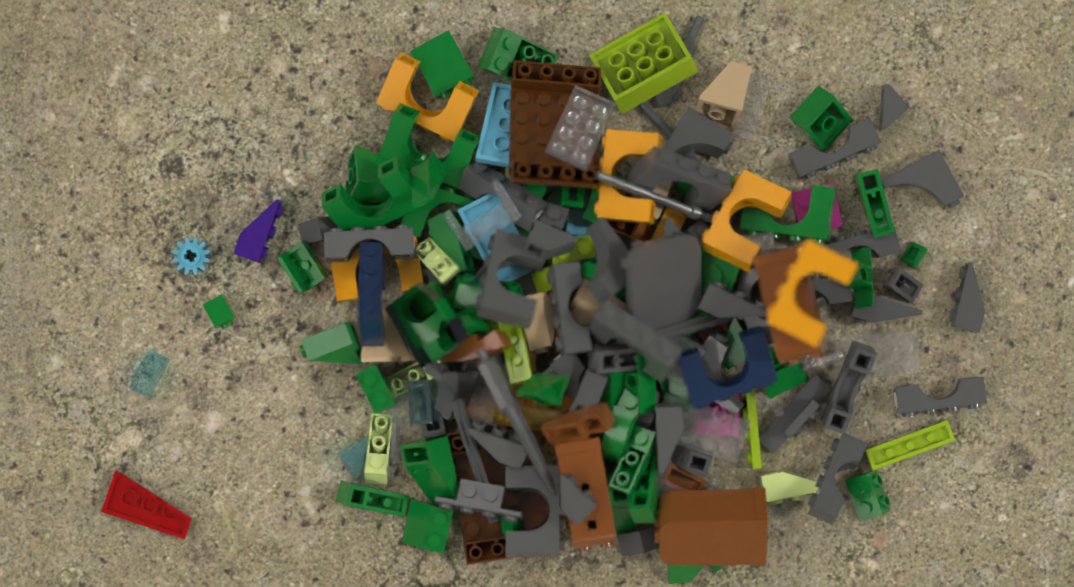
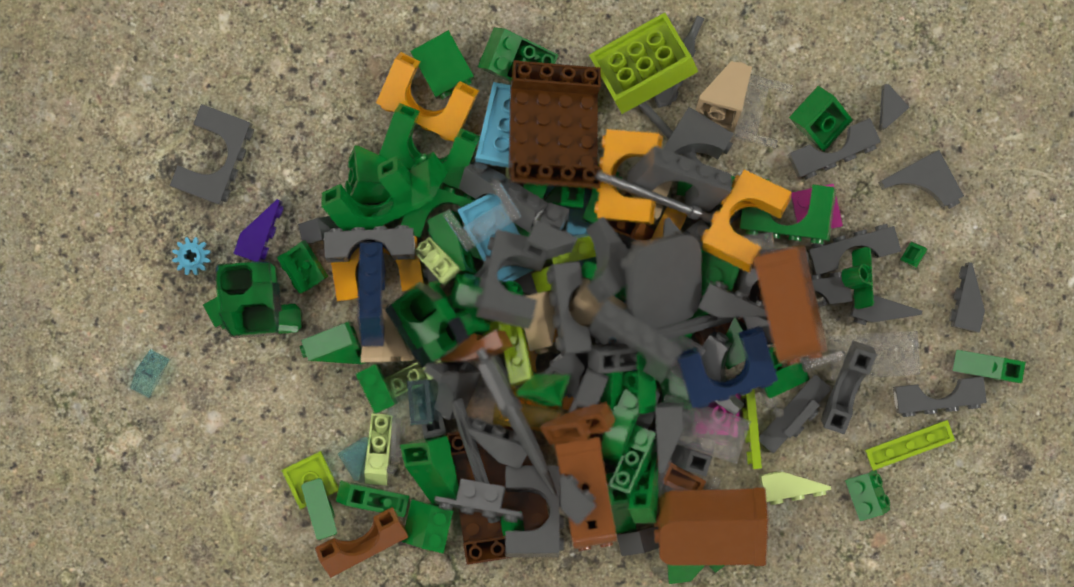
red wing [101,470,193,539] -> none
clear plate [545,85,615,171] -> none
light orange arch [766,239,859,347] -> none
dark grey arch [807,433,867,525] -> none
green slope [854,169,895,238] -> none
dark grey slope [883,267,923,303] -> none
none -> dark grey arch [170,104,254,206]
none -> green piece [215,261,303,338]
none -> lime tile [281,451,339,510]
none -> green piece [301,478,337,540]
none -> dark orange arch [315,507,408,578]
none -> green slope [952,349,1026,384]

